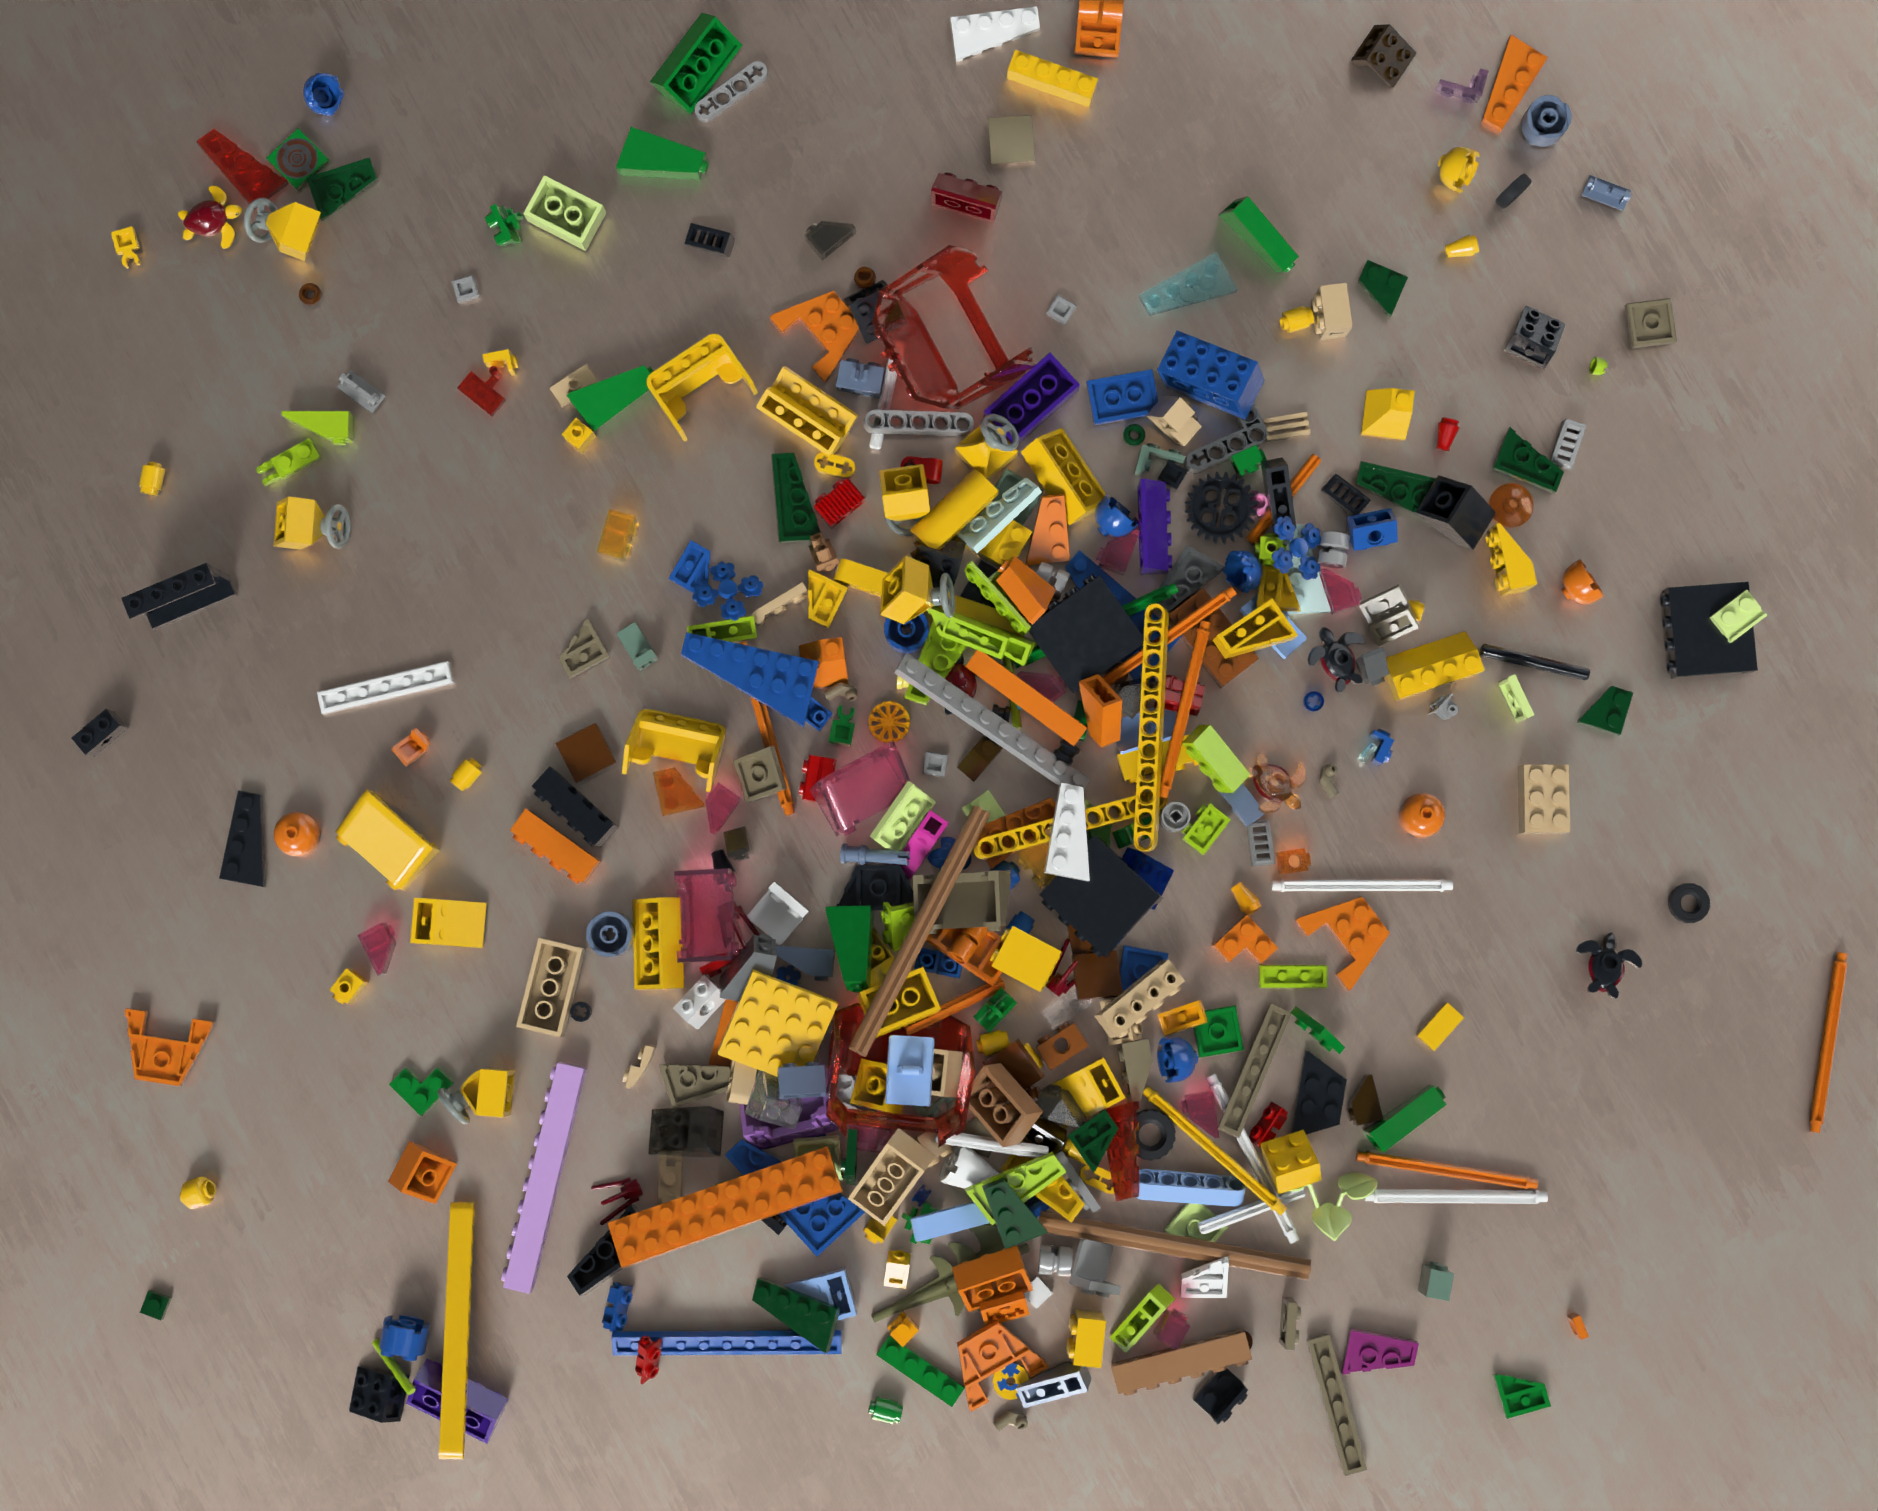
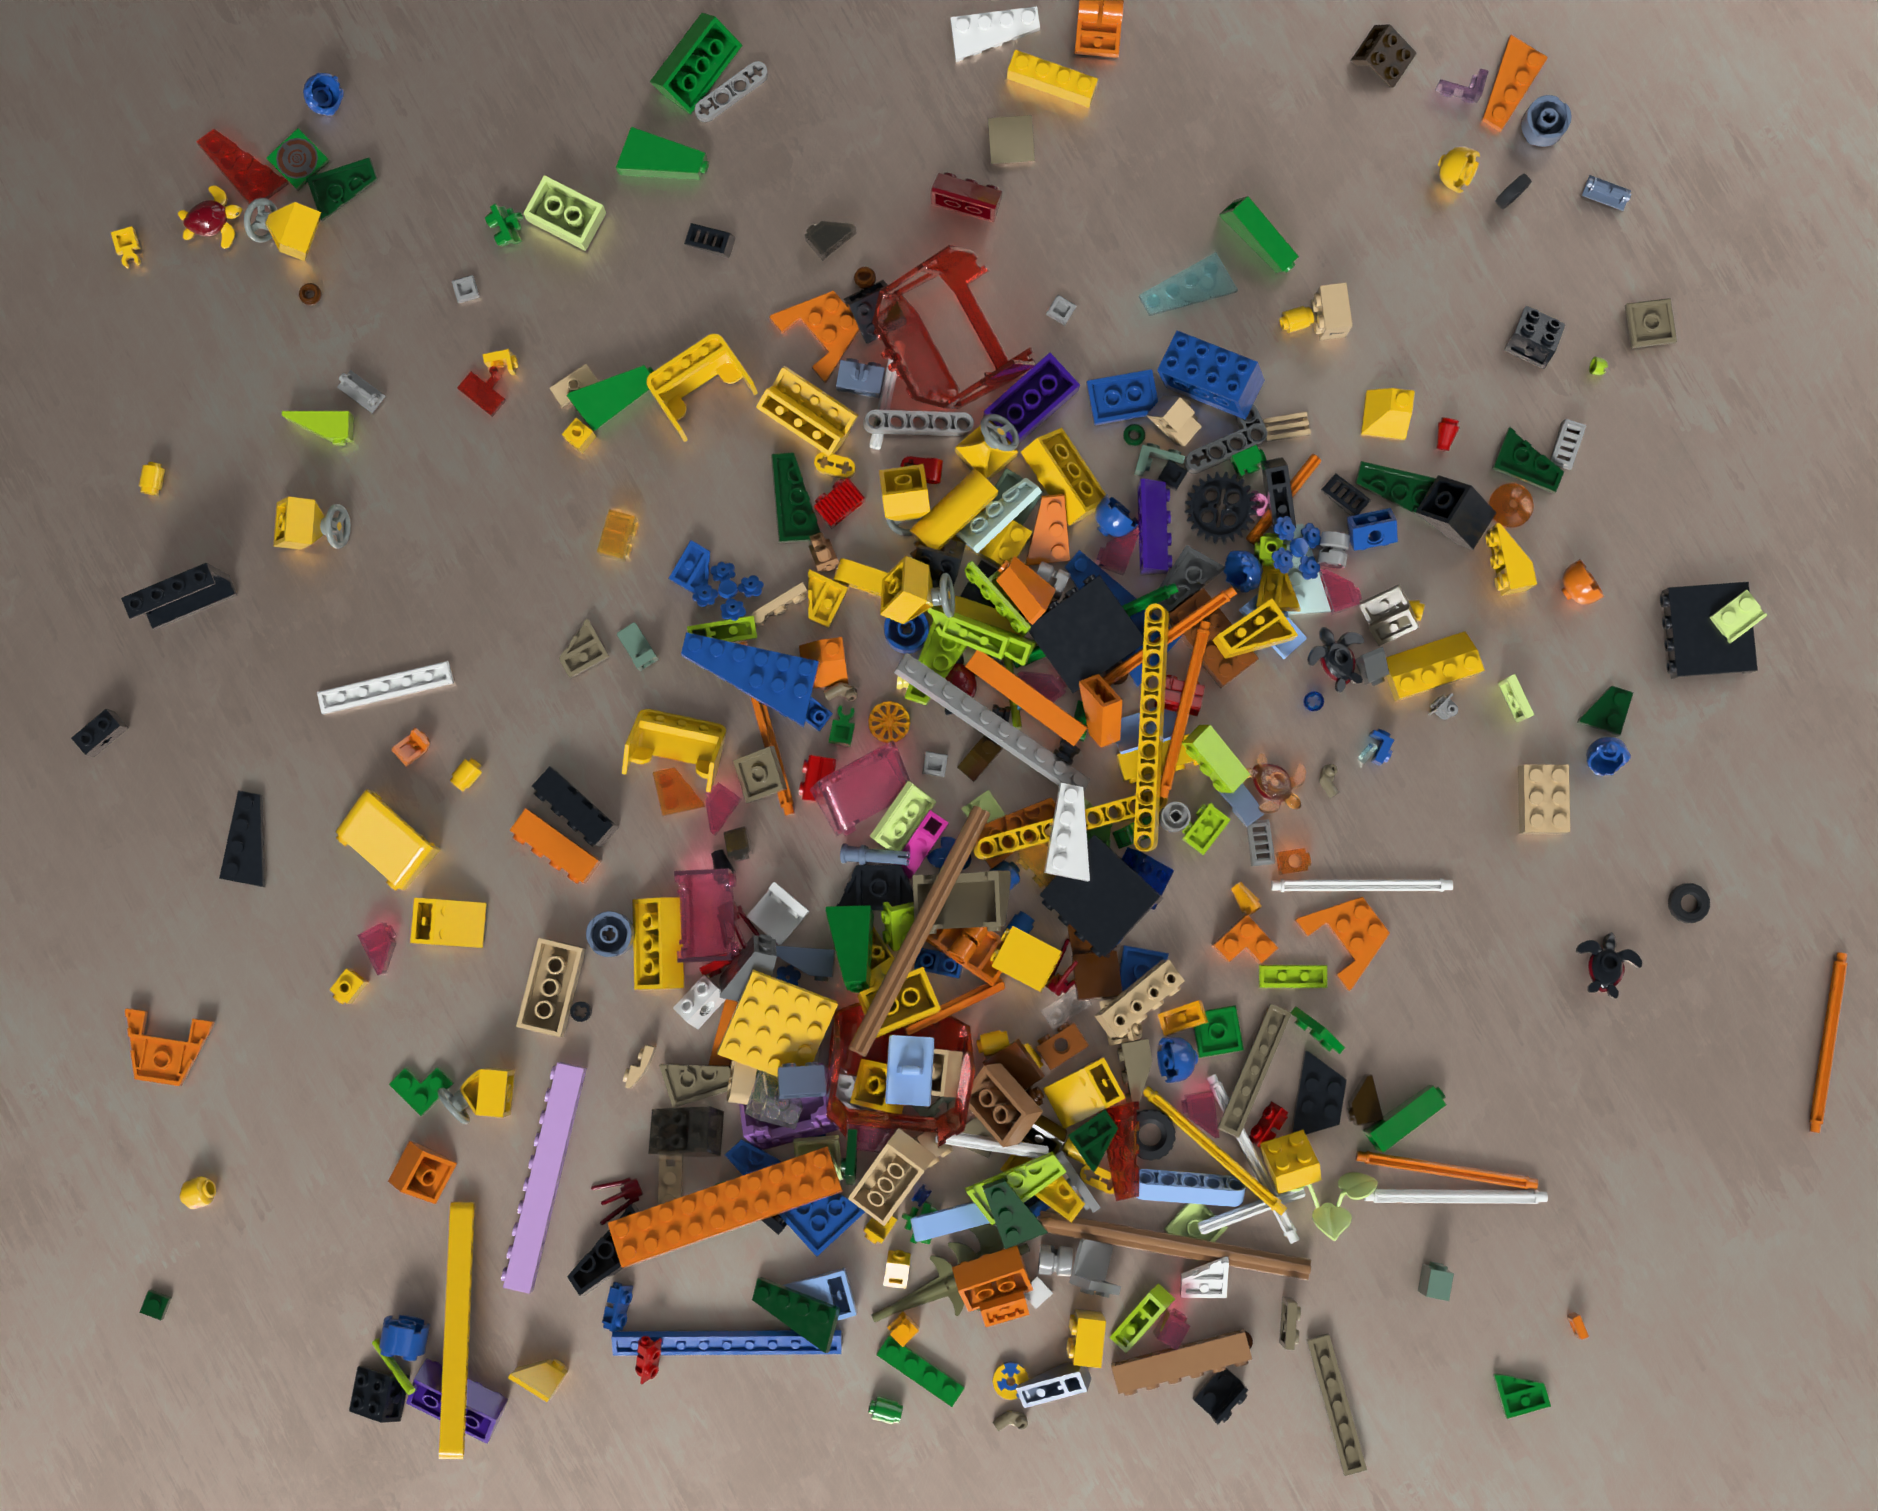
lime hinge [256,438,321,486] -> none
orange cylinder [274,812,321,857] -> none
reddish brown tile [556,723,617,783] -> none
white cone [939,1146,1000,1189] -> none
orange wing [957,1320,1049,1412] -> none
green hips [973,988,1017,1032] -> none
clear smoke slope [1037,1084,1087,1128] -> none
clear smoke slope [1113,677,1159,719] -> none
magenta wing [1341,1328,1419,1375] -> none
dark green wing [1358,260,1408,317] -> none
orange cylinder [1399,793,1446,838] -> none
yellow tile [1416,1002,1464,1051] -> none
yellow cone [1445,234,1479,258] -> none
black axle [1480,644,1590,680] -> none
none -> yellow slope [508,1359,568,1402]
none -> blue hair [1586,737,1631,776]

